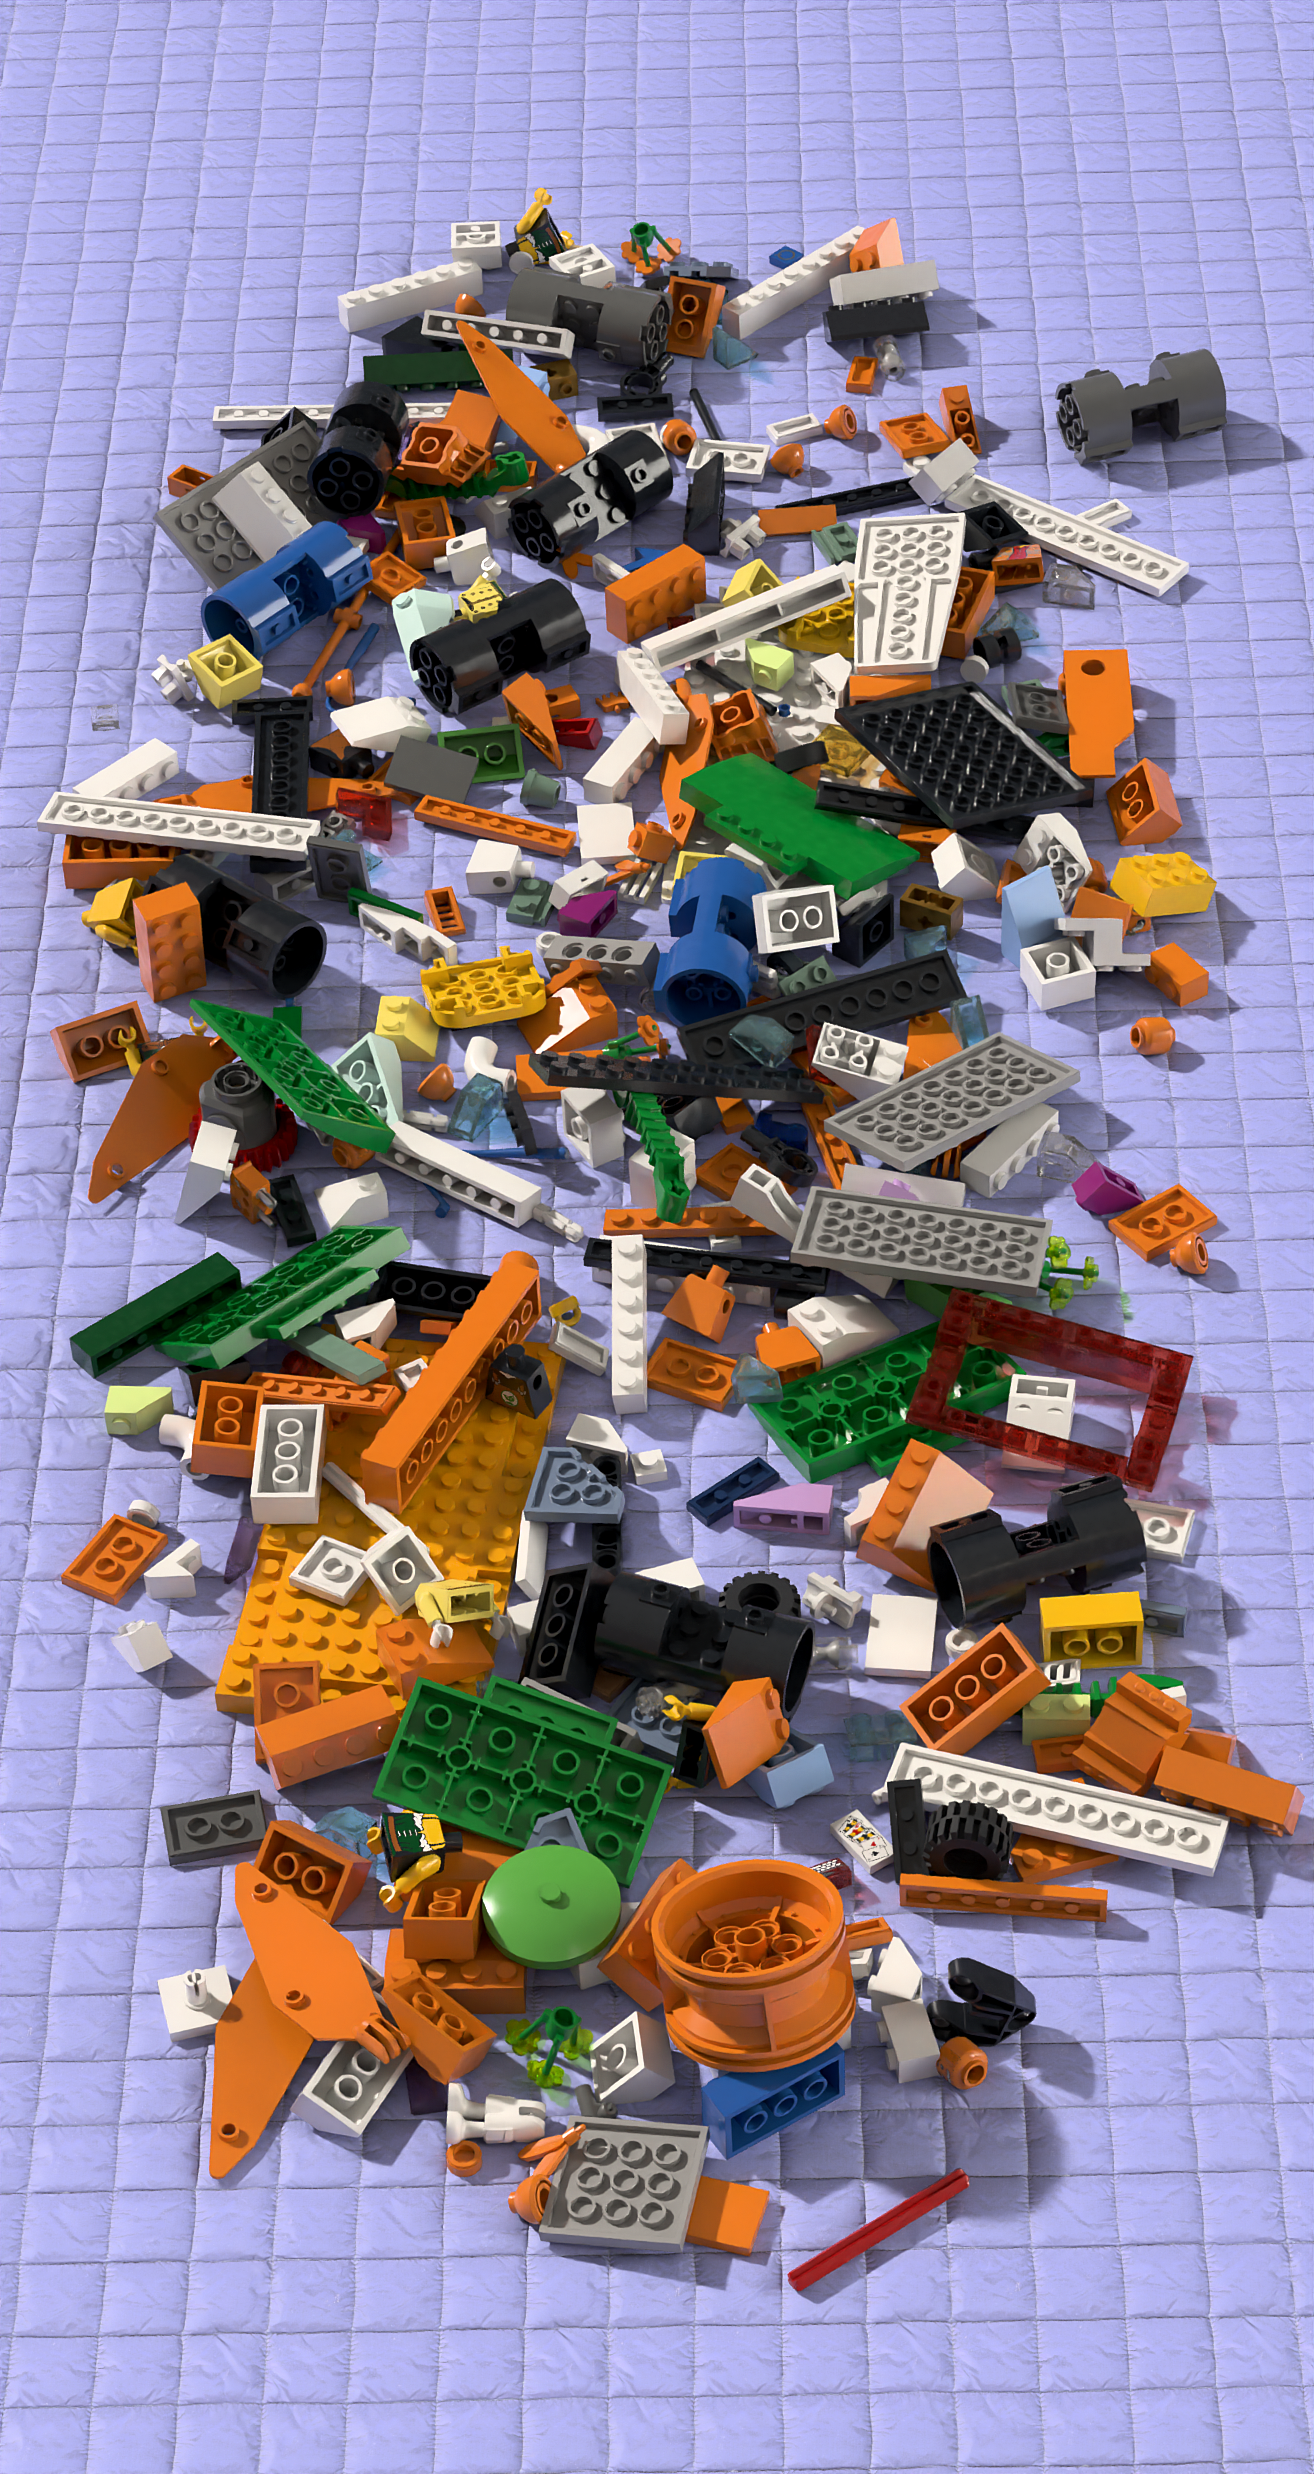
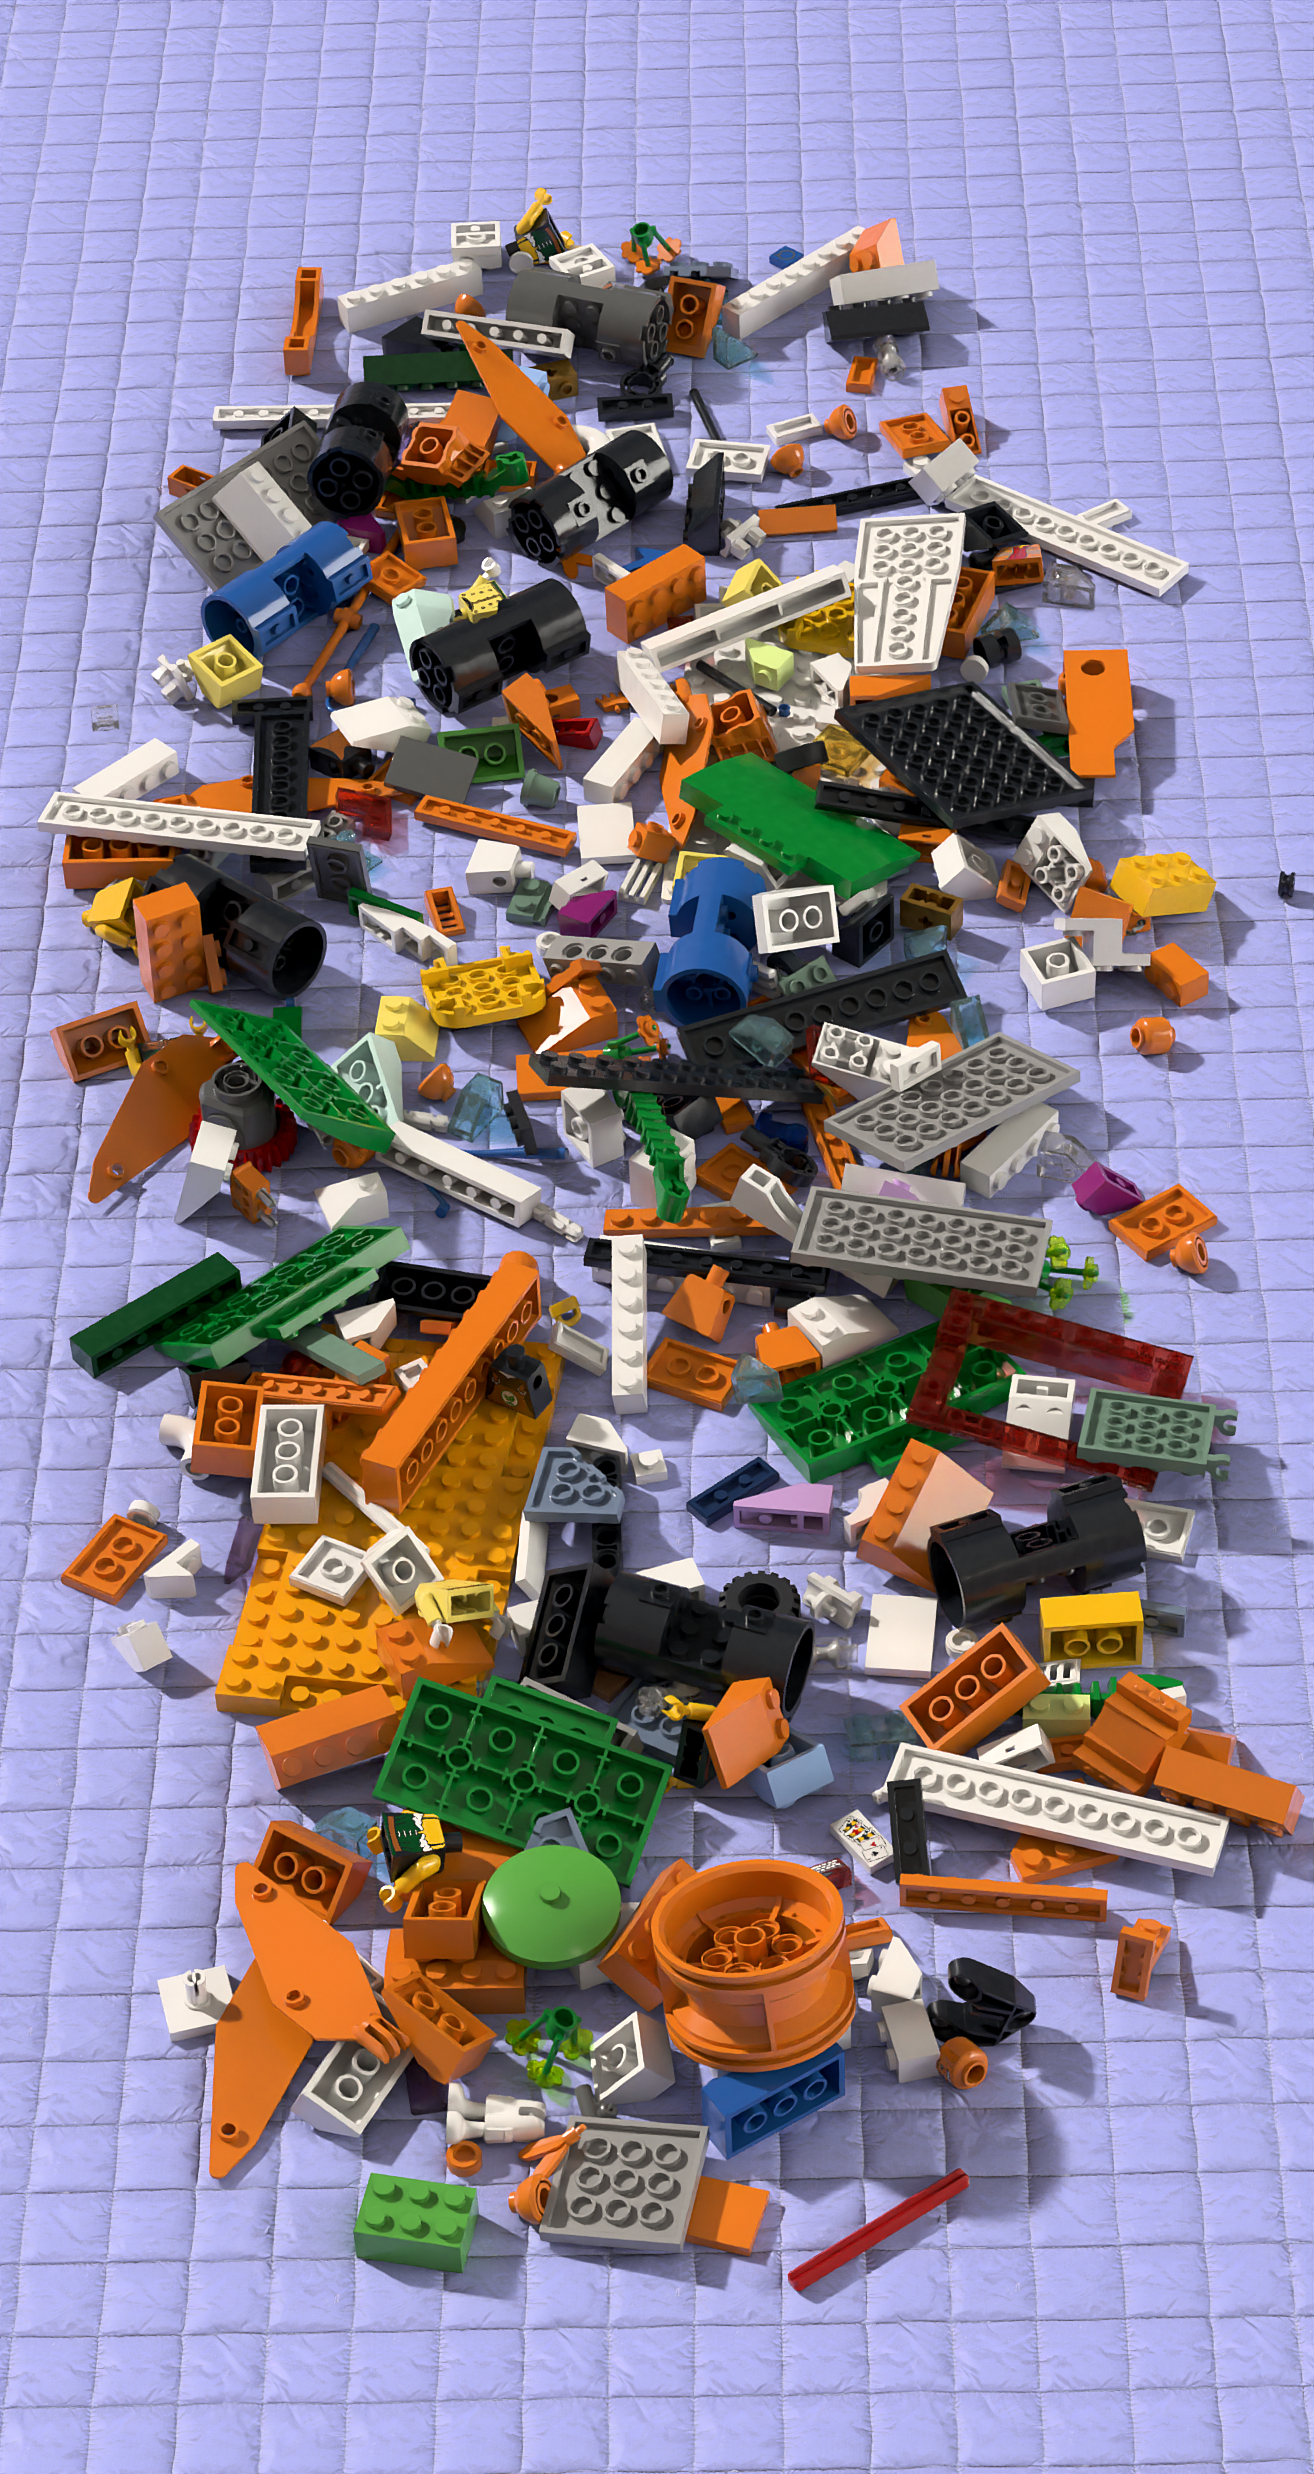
yellowish green slope [104,1386,175,1435] -> none
dark grey tile [160,1789,267,1866] -> none
orange tile [253,1660,321,1764] -> none
black plate [268,1174,317,1248] -> none
white torso [434,527,497,585] -> none
white cylinder [464,1036,517,1098] -> none
orange piece [605,860,651,887] -> none
orange head [660,419,697,455] -> none
sand green plate [811,522,858,566] -> none
black tyre [923,1800,1014,1881] -> none
light blue slope [1001,865,1067,969] -> none
dark grey cylinder [1055,349,1227,465] -> none
orange slope [1106,757,1183,846] -> none
none -> orange plate [203,934,227,995]
none -> orange arch [283,267,324,377]
none -> bright green brick [353,2173,479,2274]
none -> white tile [883,1040,942,1093]
none -> white piece [976,1723,1055,1772]
none -> sand green plate [1076,1388,1238,1482]
none -> orange bracket [1110,1918,1172,2002]
none -> black bush [1278,871,1296,897]

